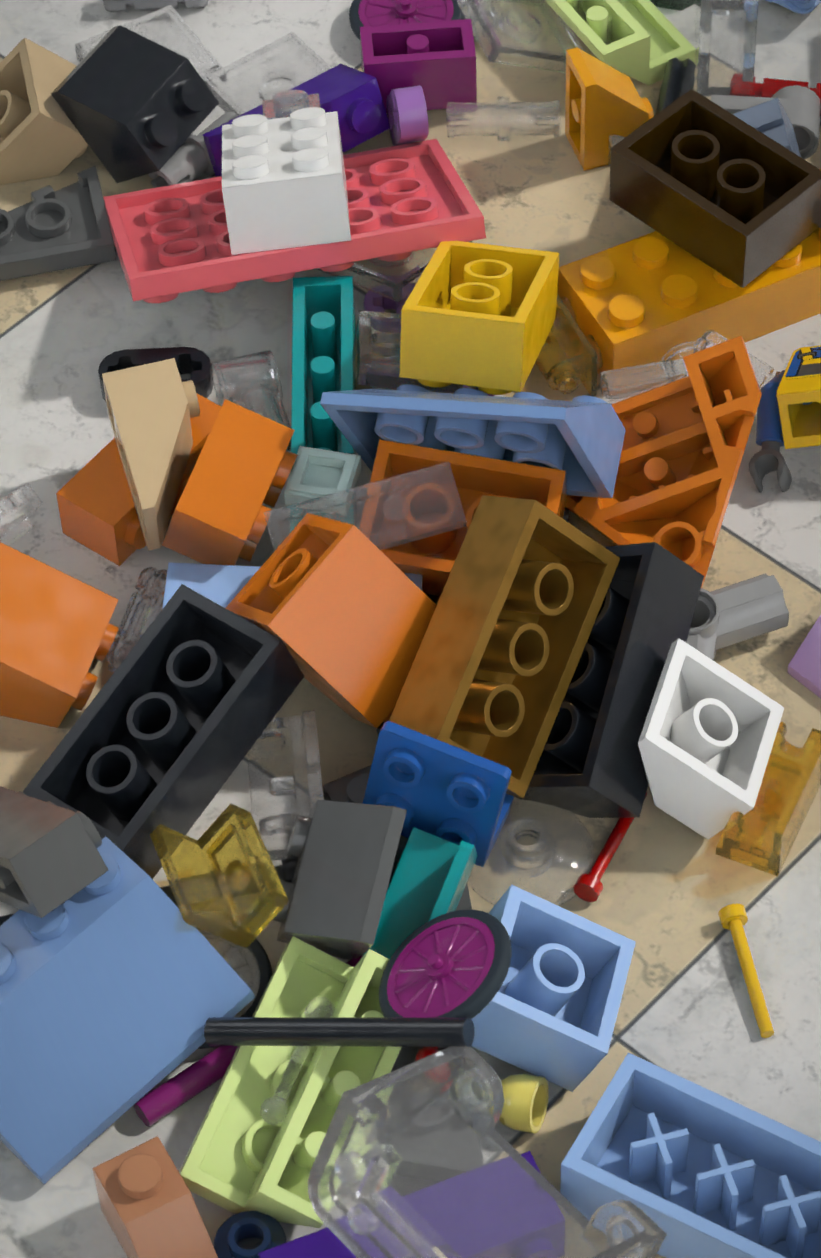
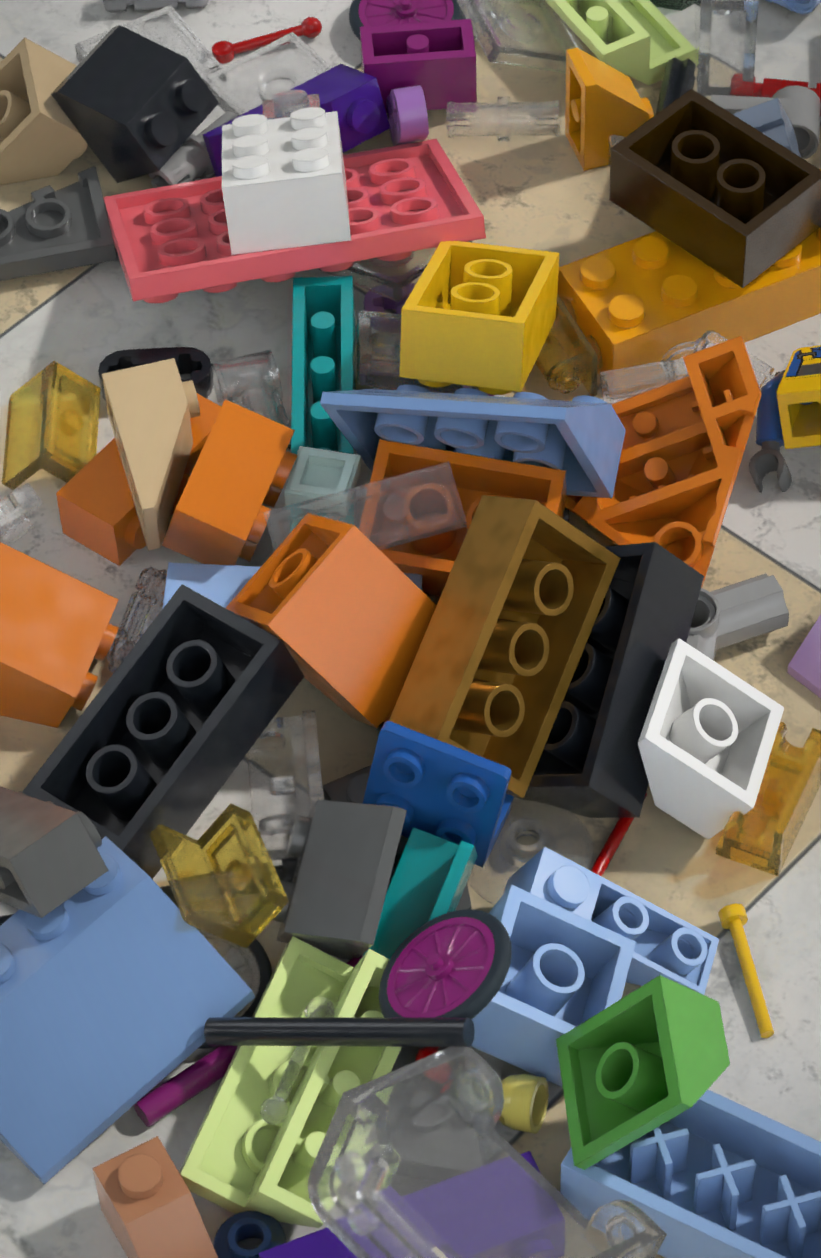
none -> clear yellow panel [2,361,101,490]
none -> red hinge [212,17,322,64]
none -> light blue slope [503,847,719,995]
none -> bright green slope [556,975,730,1170]

